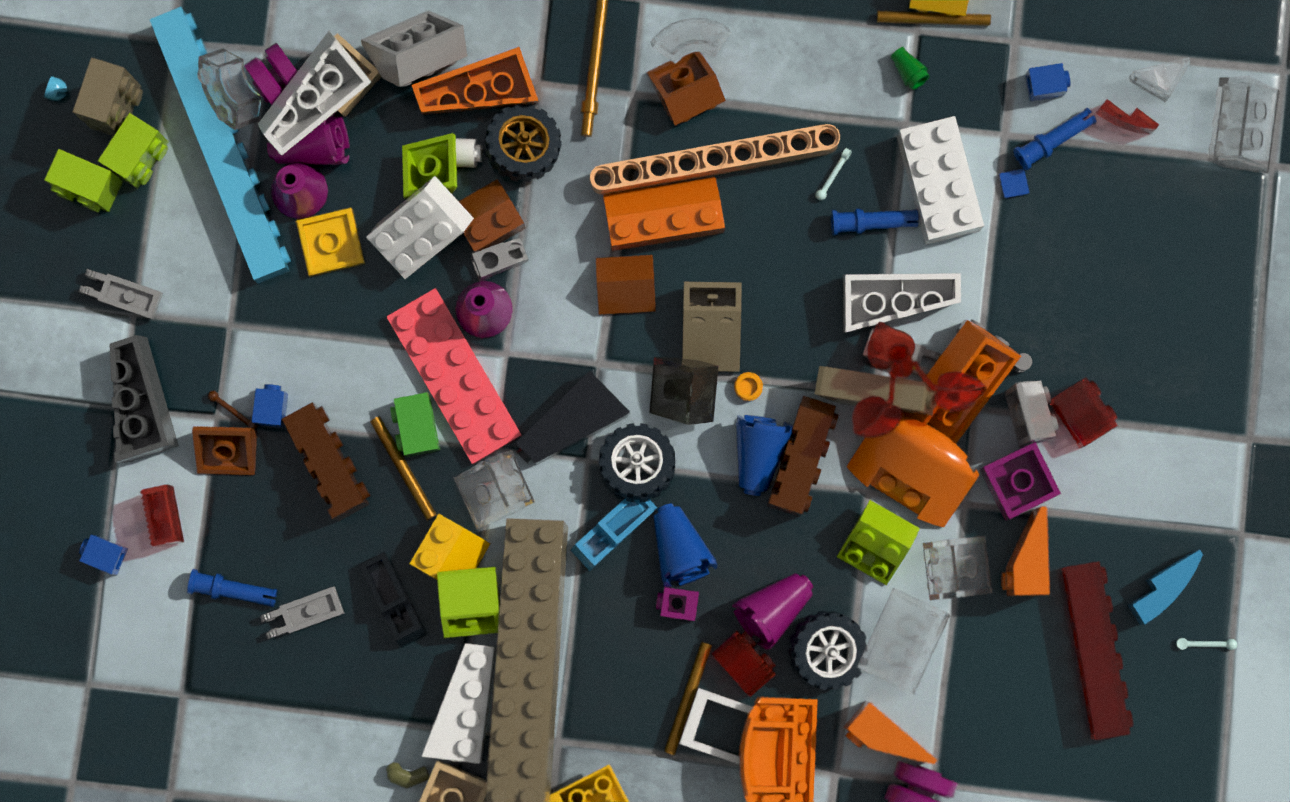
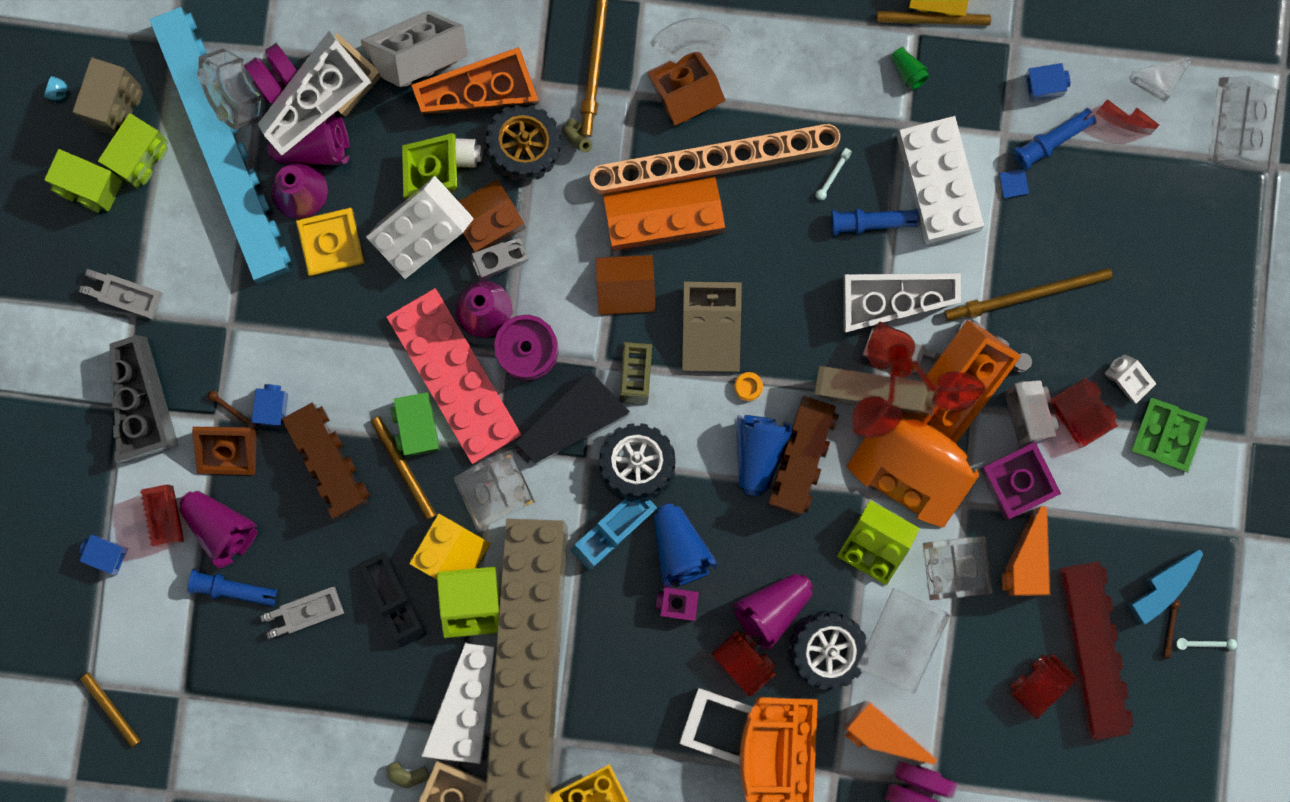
clear smoke slope [649,357,719,425] -> none
pearl gold bar [664,642,712,755] -> none
none -> pearl gold bar [80,672,141,748]
none -> magenta cone [179,491,258,568]
none -> magenta wheel [494,314,559,381]
none -> olive arm [562,118,592,153]
none -> olive slope [619,342,652,405]
none -> pearl gold bar [945,268,1113,321]
none -> clear red brick [1009,654,1077,720]
none -> white bracket [1105,354,1156,403]
none -> bright green slope [1132,398,1208,473]
none -> reddish brown hinge [1163,599,1181,659]

